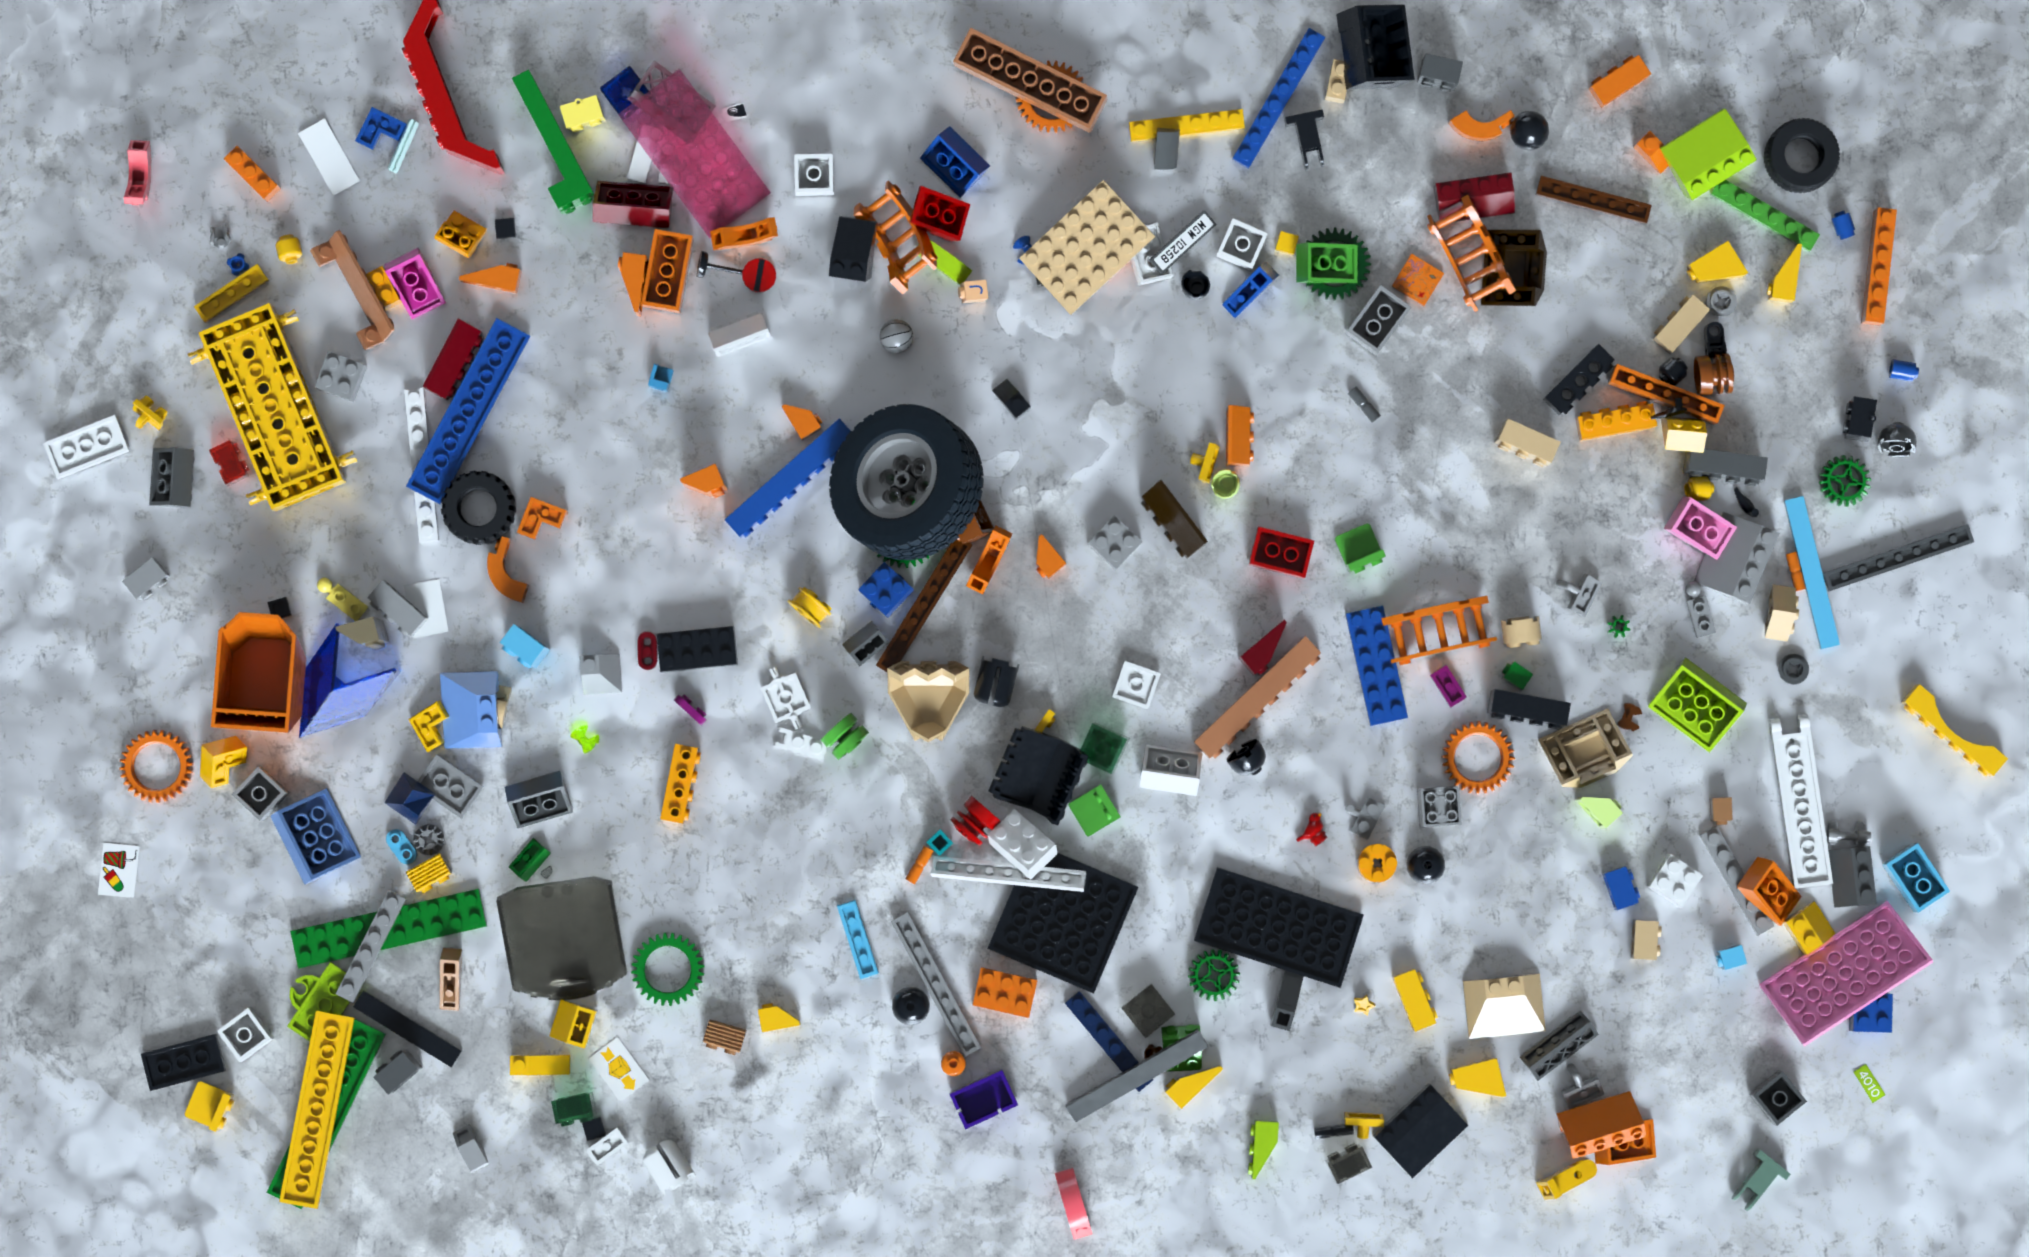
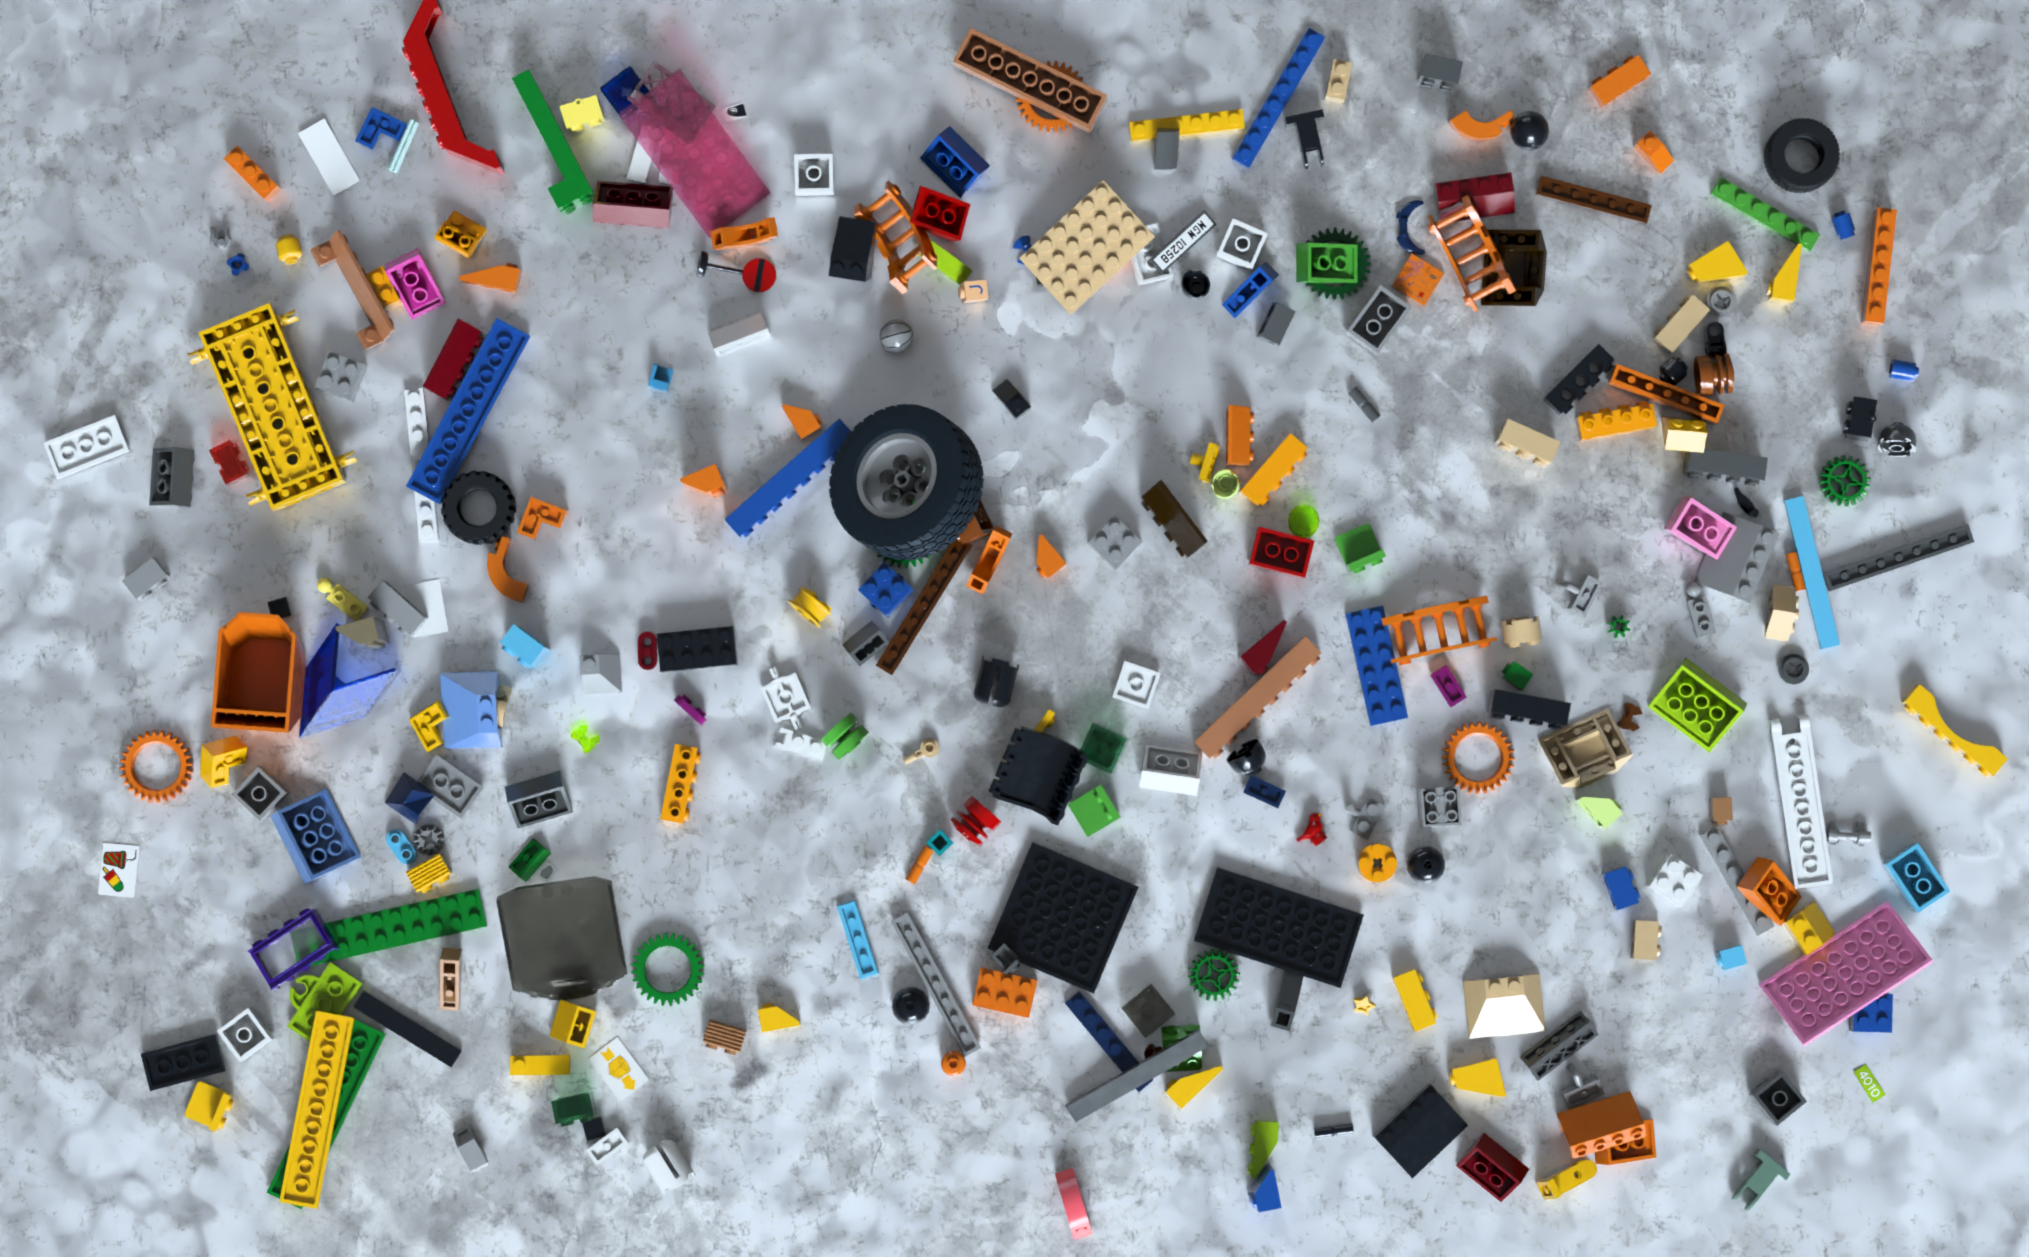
coral arch [124,140,151,205] -> none
yellow hips [132,395,168,430] -> none
yellow plate [194,264,269,323] -> none
light grey plate [336,890,406,1003] -> none
dark grey brick [373,1050,423,1095] -> none
black tile [495,218,516,239] -> none
orange slope [618,252,649,317] -> none
orange brick [641,229,694,313] -> none
tan panel [887,661,969,742] -> none
white plate [931,856,1086,892] -> none
dark purple piece [949,1069,1018,1130] -> none
white brick [988,809,1057,880] -> none
yellow tile [1275,231,1299,255] -> none
clear smoke brick [1325,1143,1372,1184] -> none
black container [1336,5,1415,89] -> none
yellow tile [1344,1112,1384,1139] -> none
black bar [1650,398,1687,420] -> none
lime slope [1660,108,1757,200] -> none
yellow head [1684,476,1714,501] -> none
dark grey slope [1828,846,1877,908] -> none
none -> window [248,908,340,990]
none -> tan plate [903,738,939,764]
none -> dark grey bracket [991,942,1021,974]
none -> light orange brick [1240,433,1308,507]
none -> dark blue plate [1243,775,1286,809]
none -> blue slope [1248,1164,1282,1212]
none -> dark grey hinge [1256,302,1296,346]
none -> clear neon green piece [1288,505,1319,538]
none -> dark blue piece [1396,200,1425,254]
none -> dark red slope [1456,1133,1529,1202]

